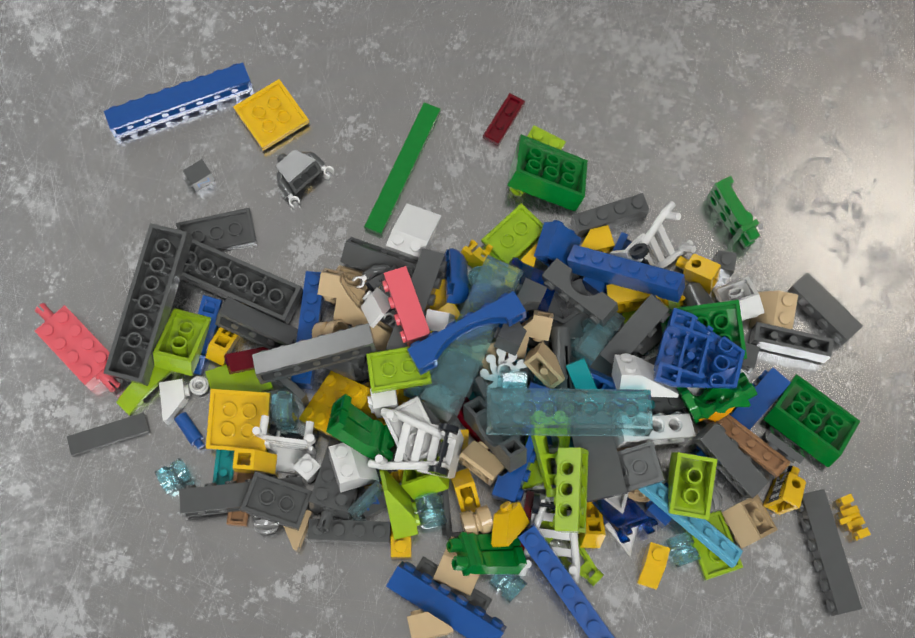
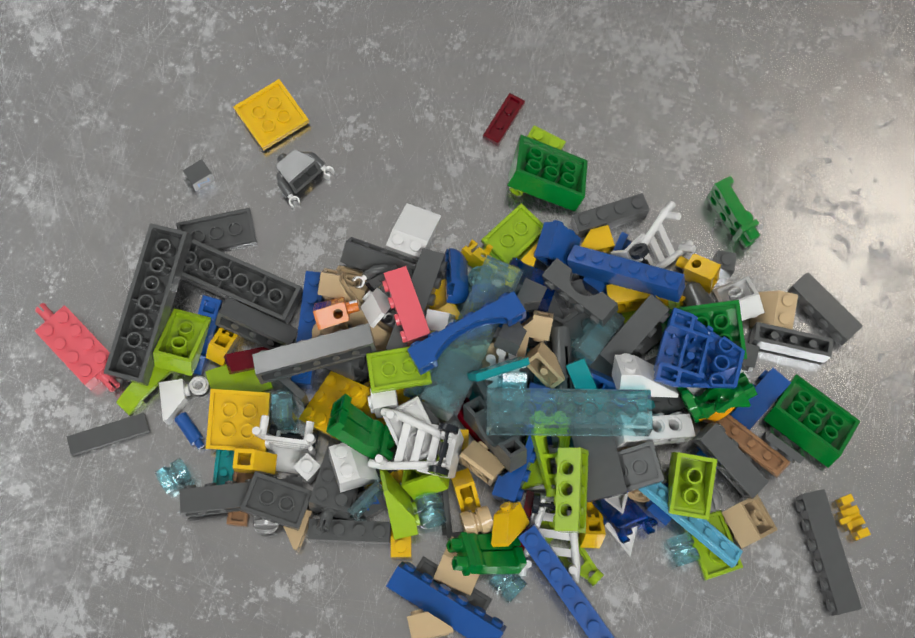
blue brick [104,62,253,137] -> none
green tile [364,102,441,236] -> none
yellow slope [637,542,670,590] -> none
yellow torso [763,466,806,515] -> none
none -> torso [313,297,360,330]
none -> teal tile [467,356,530,382]

